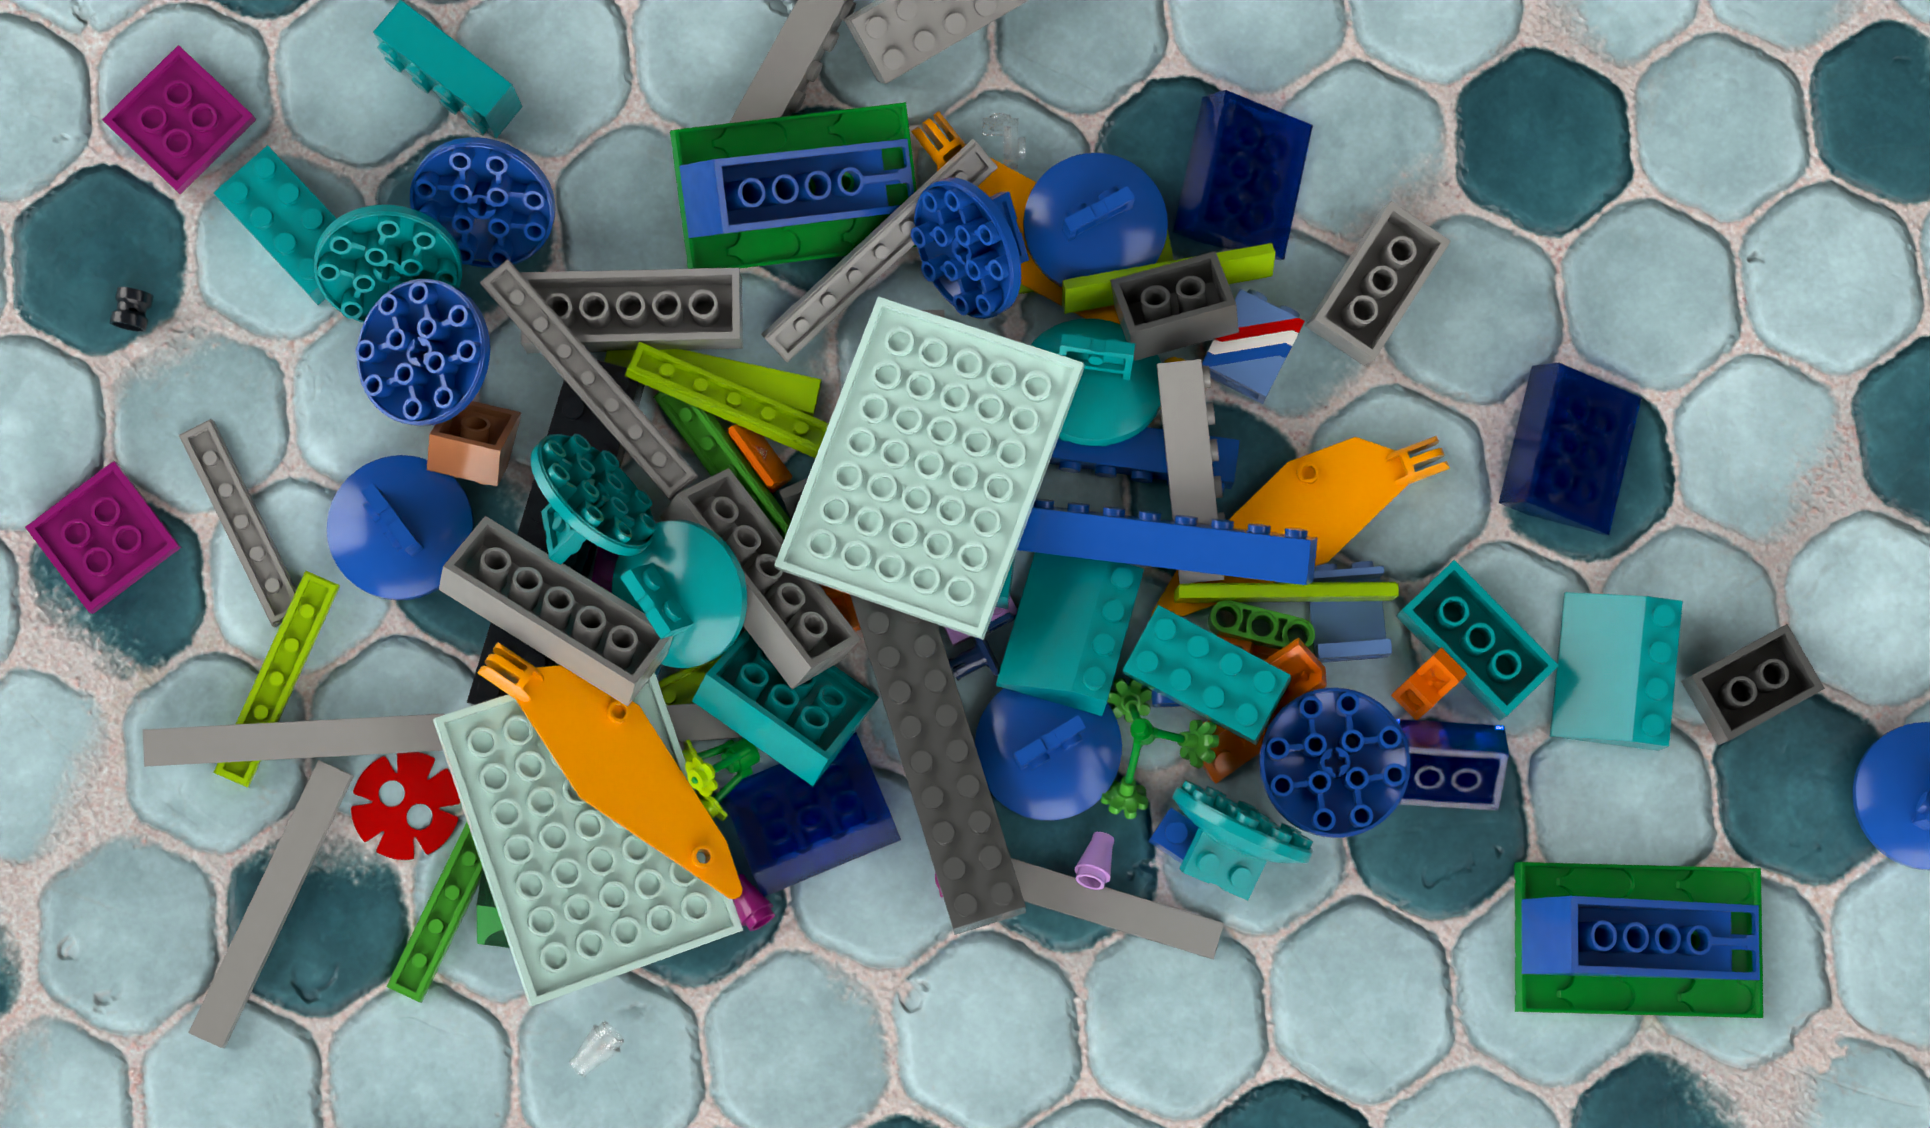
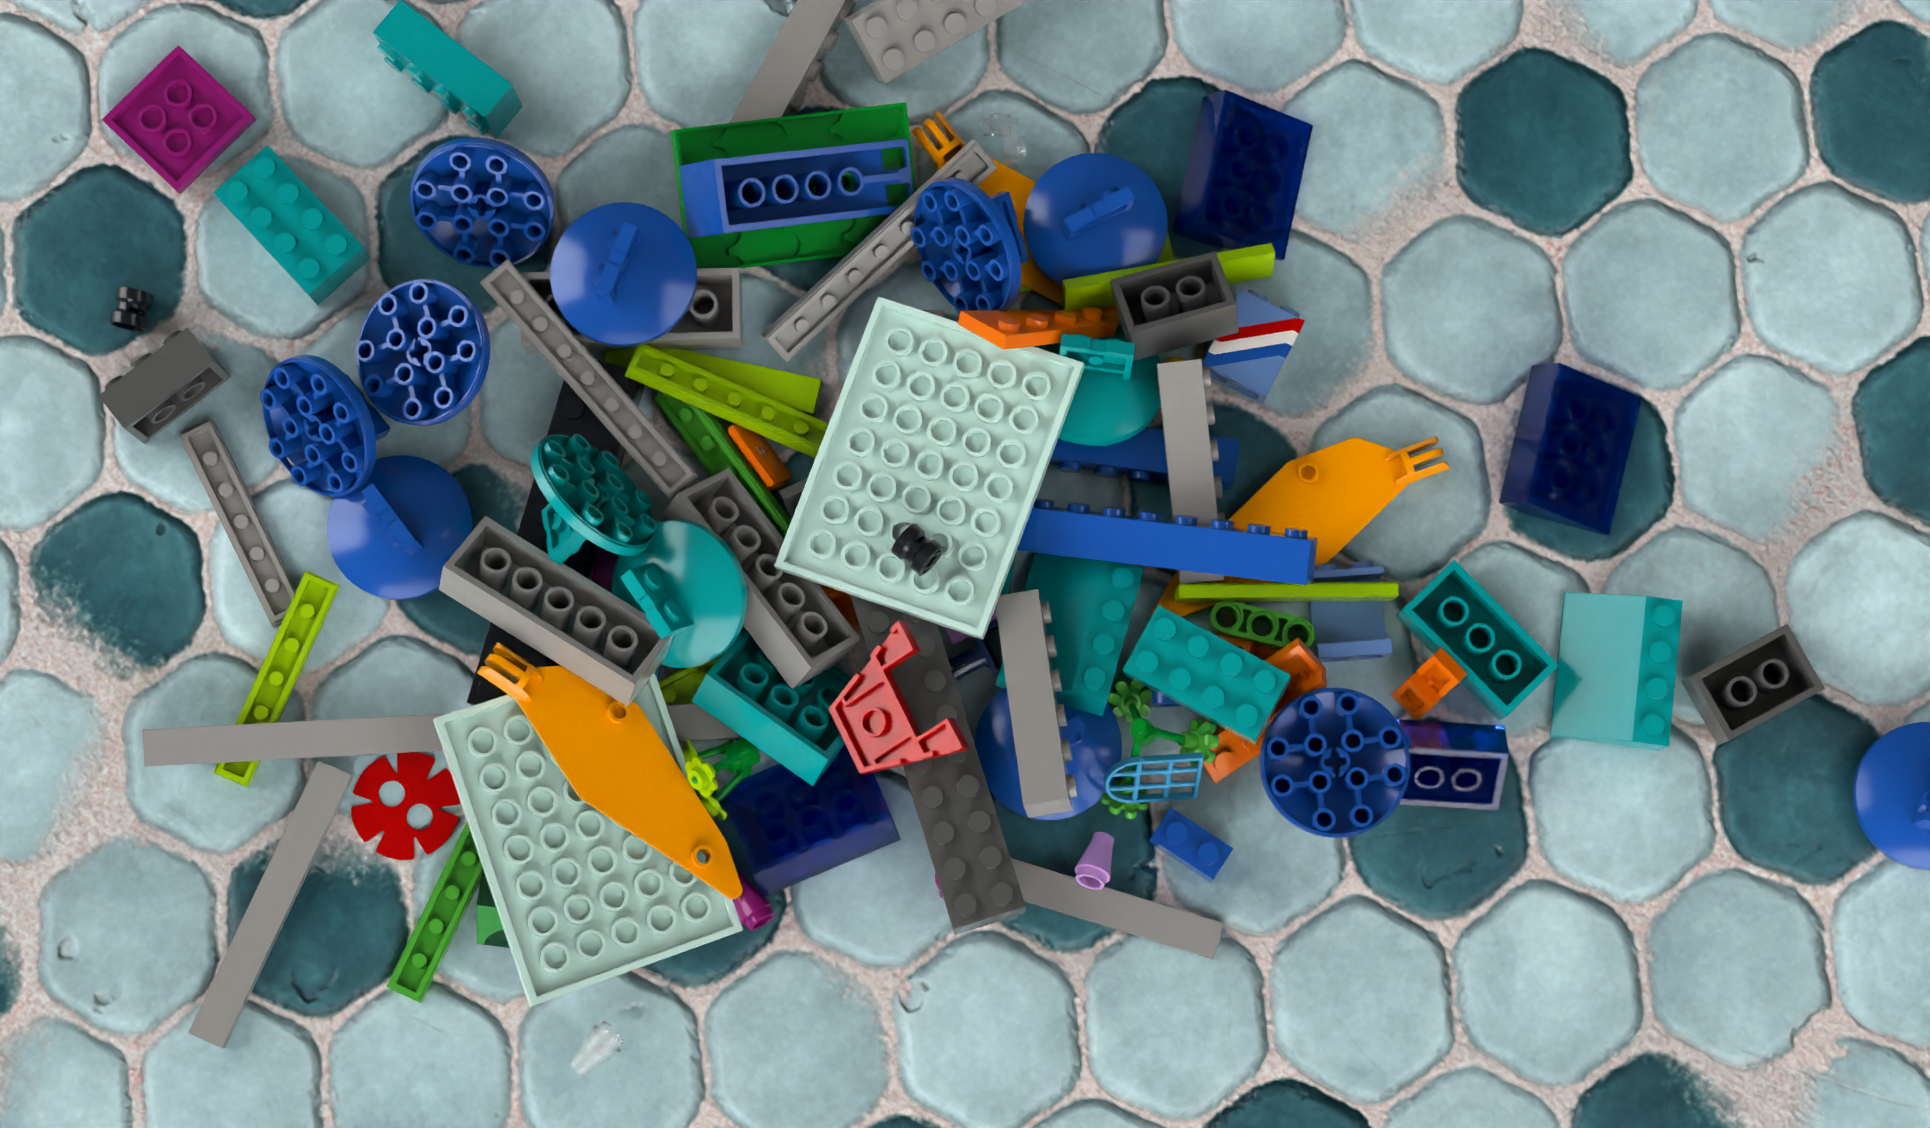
magenta plate [25,461,182,614] -> none
teal bracket [314,205,462,323] -> none
nougat slope [427,401,521,486] -> none
teal bracket [1172,780,1313,901] -> none
light grey brick [1305,201,1451,366] -> none
piece [1514,862,1763,1018] -> none
none -> dark grey brick [98,328,231,444]
none -> blue bracket [260,354,391,497]
none -> blue bracket [550,202,697,347]
none -> wing [829,621,969,774]
none -> black wheel [891,524,944,576]
none -> orange wing [958,307,1117,350]
none -> light grey brick [996,589,1078,818]
none -> dark azure window [1104,753,1204,803]

